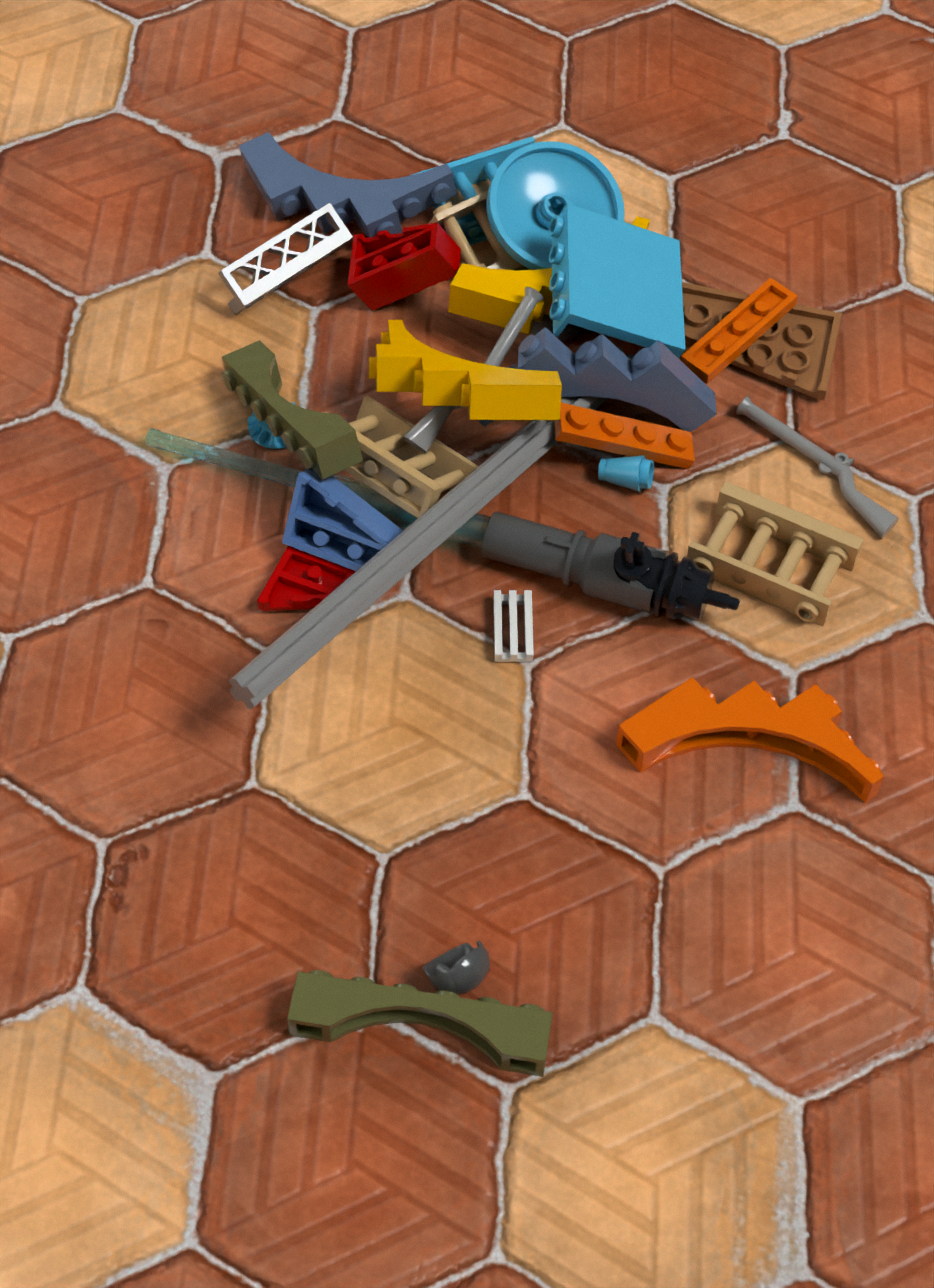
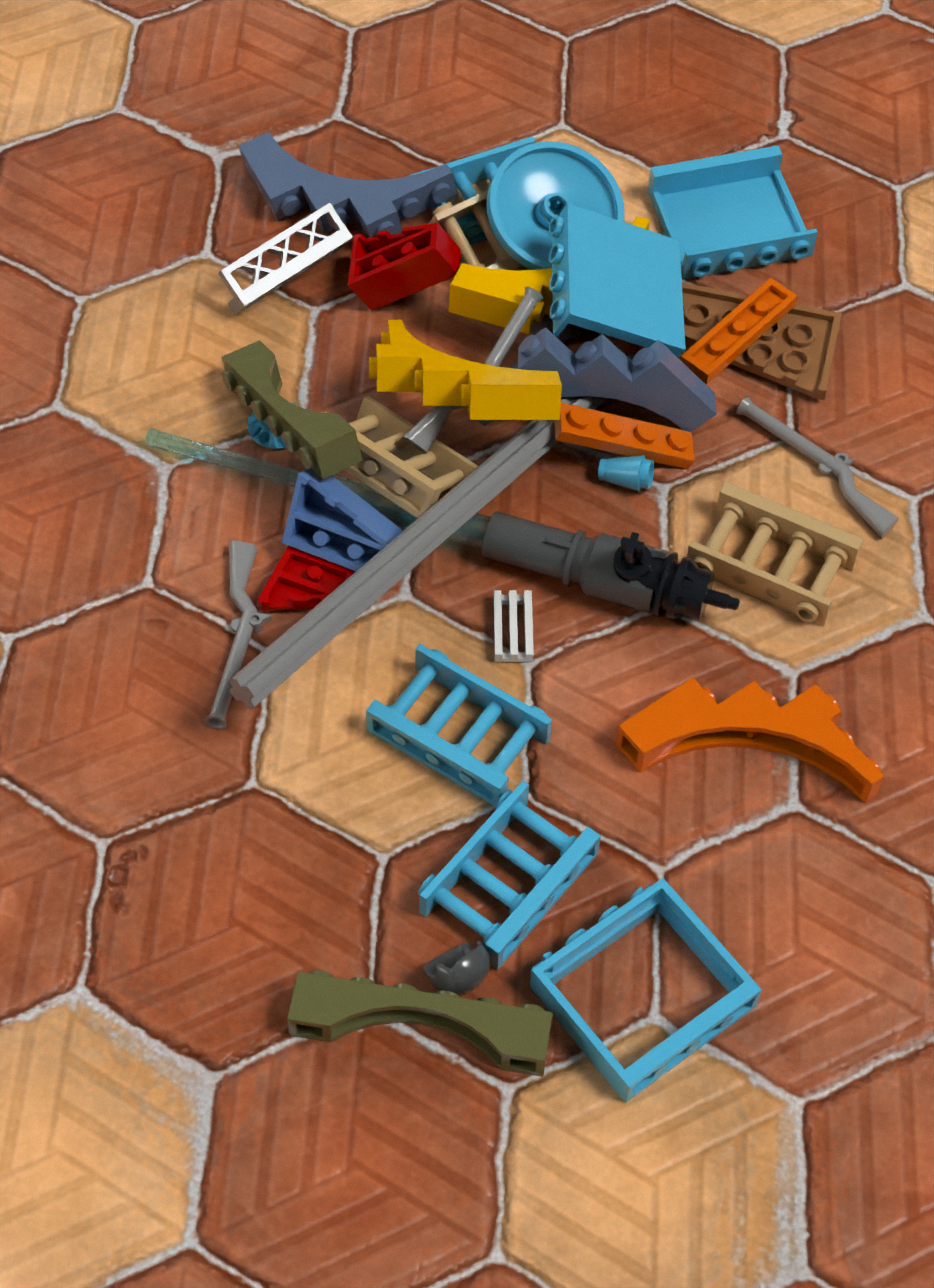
none -> light grey piece [204,540,272,730]
none -> medium azure fence [366,644,552,807]
none -> medium azure fence [418,781,601,971]
none -> medium azure window [530,878,762,1103]
none -> medium azure panel [648,145,818,279]

